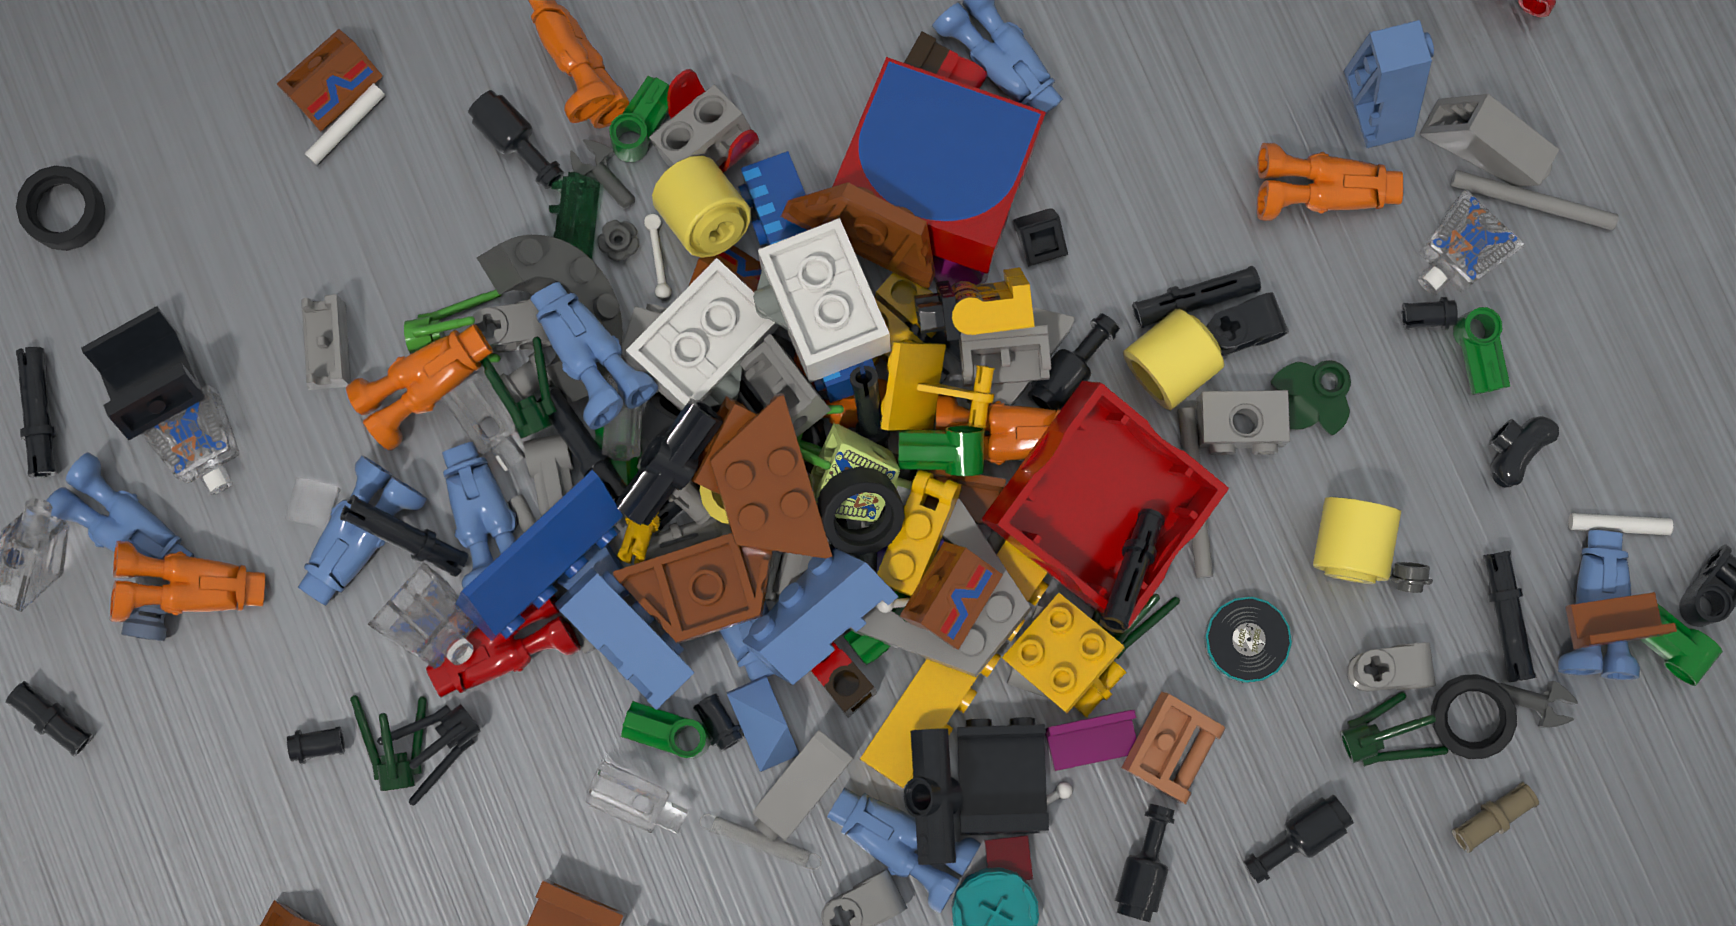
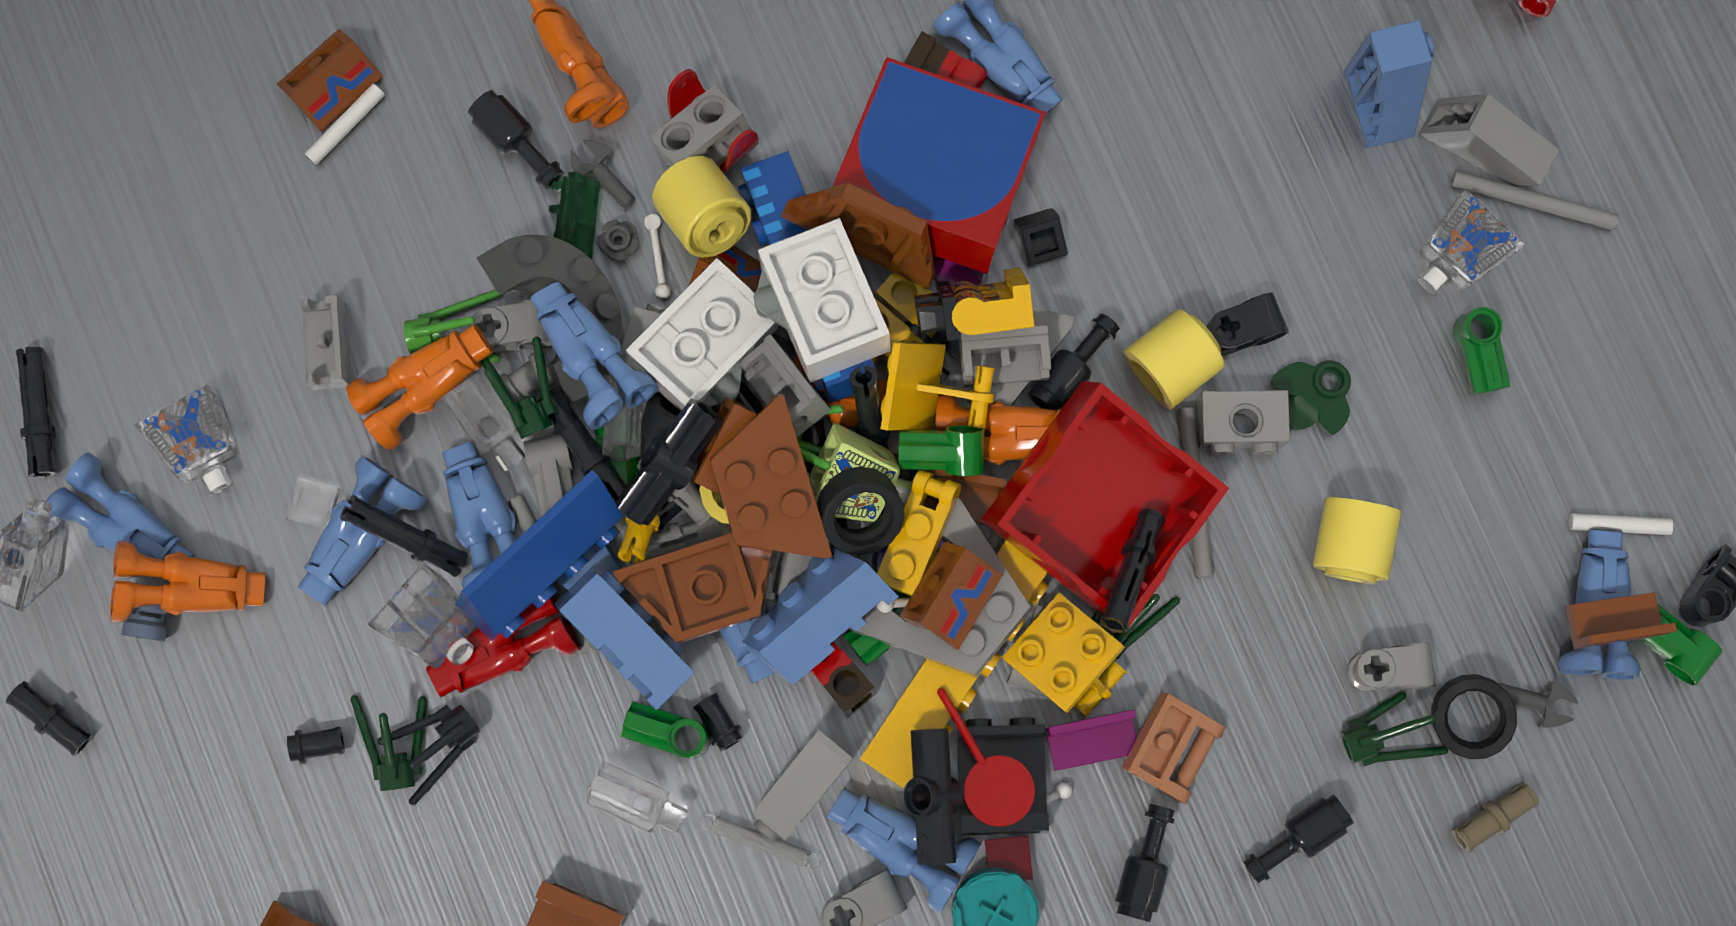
black tyre [16,165,106,251] -> none
black panel [81,306,205,440] -> none
green piece [609,76,669,162] -> none
medium blue slope [726,676,799,772] -> none
black pin [1132,266,1261,328] -> none
black tile [1204,597,1292,683] -> none
orange piece [1257,143,1403,221] -> none
dark grey plate [1390,562,1433,593] -> none
black pin [1401,297,1458,330] -> none
black pin [1483,550,1537,682] -> none
black piece [1489,416,1559,488] -> none
none -> red piece [937,688,1035,827]

